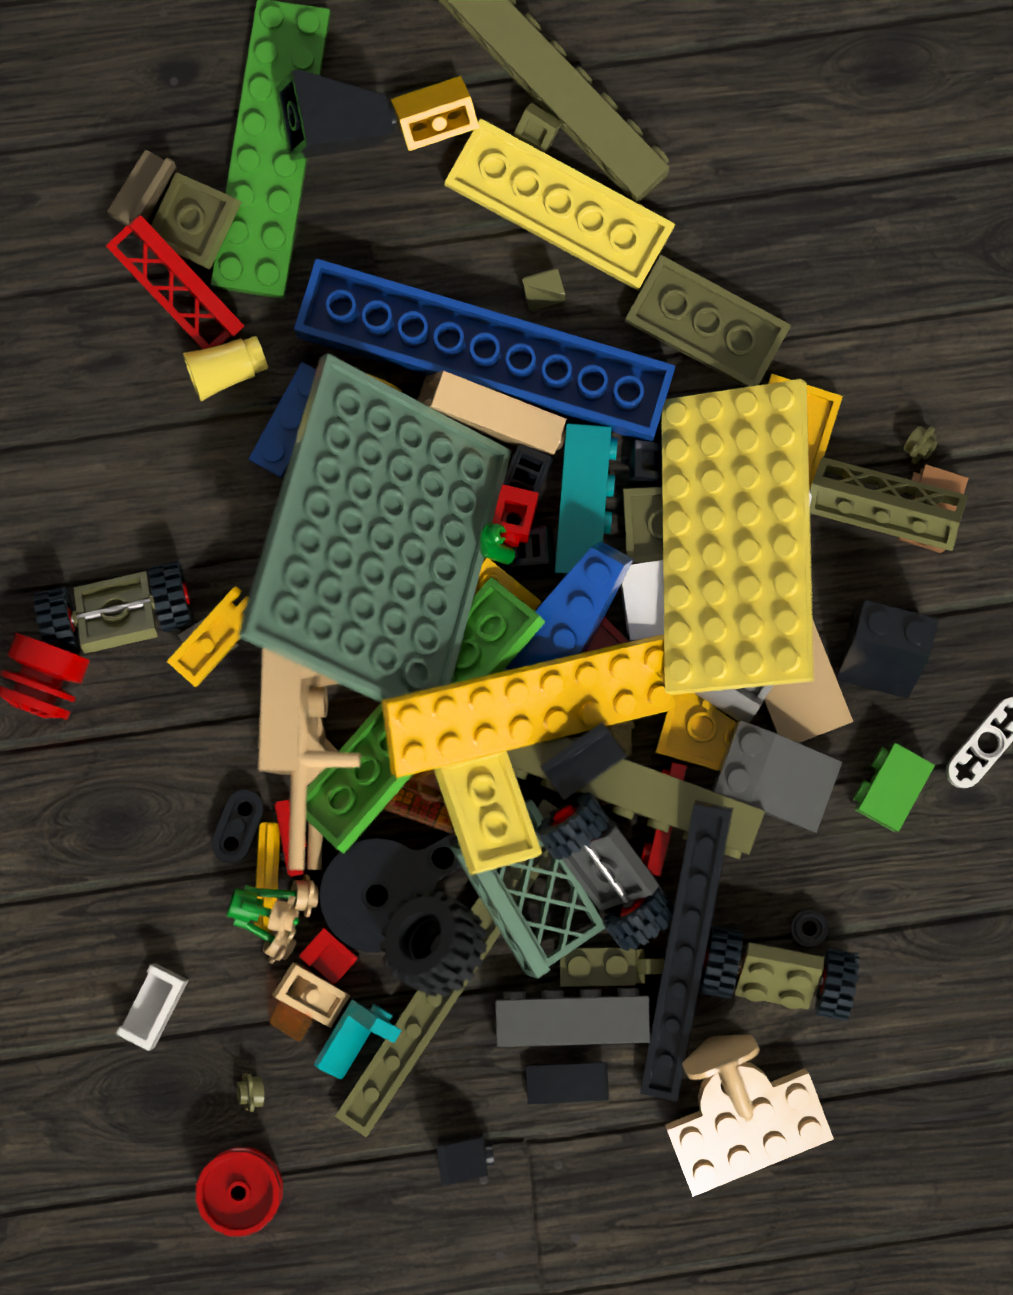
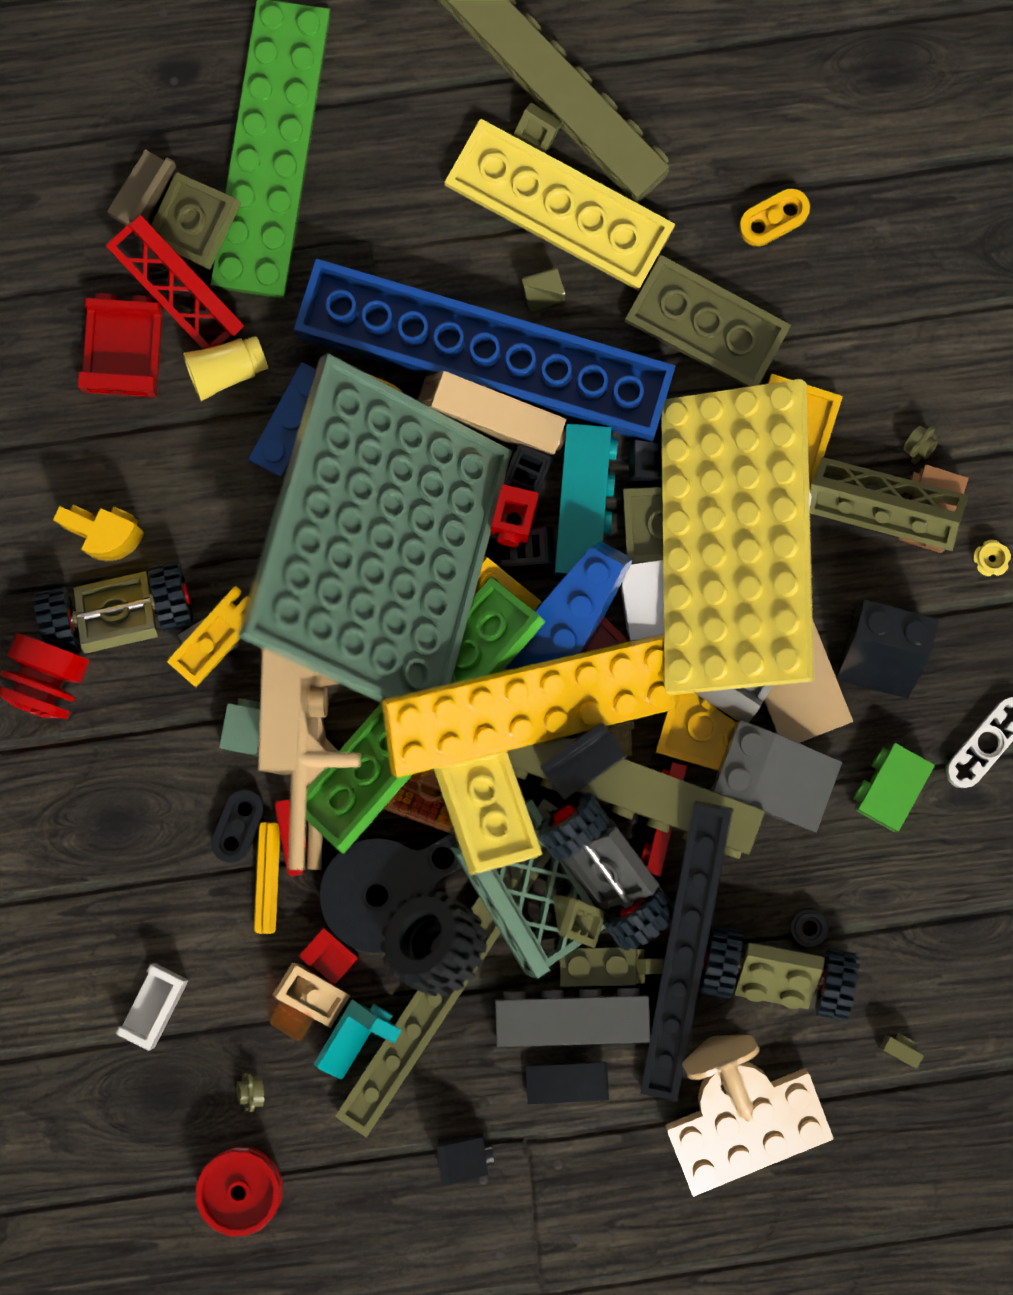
plant [226,875,320,964] -> none
black slope [276,70,396,160] -> none
yellow brick [391,76,479,151] -> none
green arm [479,522,515,565] -> none
none -> yellow brick [53,505,145,561]
none -> red panel [78,293,164,398]
none -> sand green brick [219,698,261,756]
none -> olive slope [552,894,606,948]
none -> yellow plate [739,189,810,246]
none -> olive plate [878,1033,924,1069]
none -> light yellow plate [974,540,1011,576]

